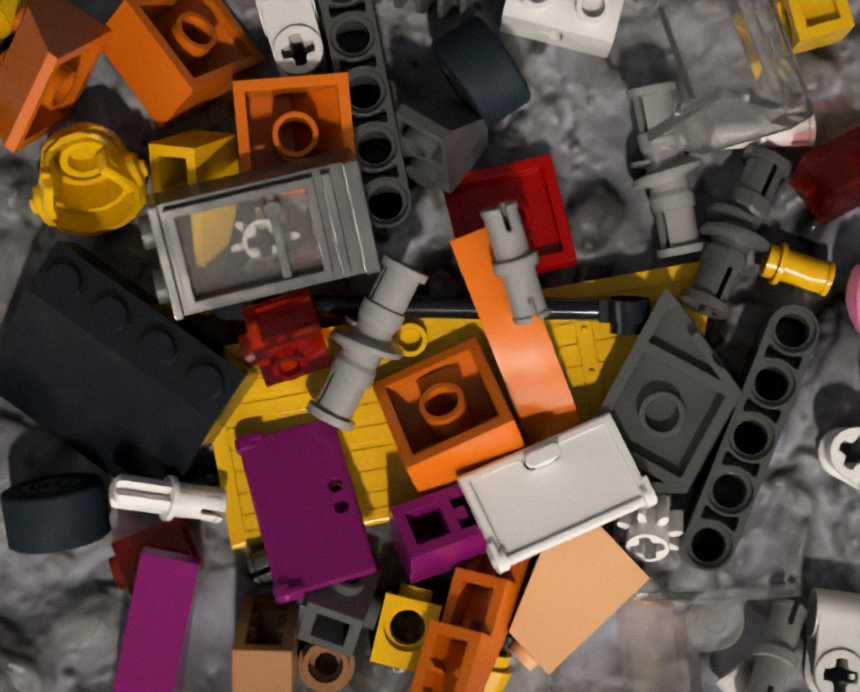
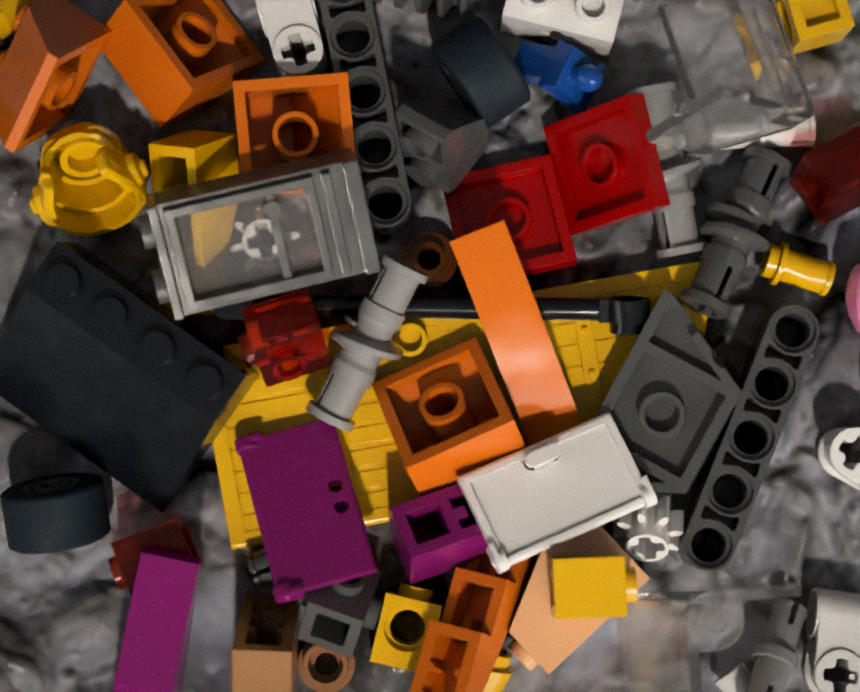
white axle [109,474,227,524] -> none
light grey pin [480,200,550,325] -> none
none -> reddish brown plate [401,232,457,289]
none -> blue piece [514,39,605,112]
none -> red plate [543,93,670,235]
none -> yellow brick [549,554,637,619]

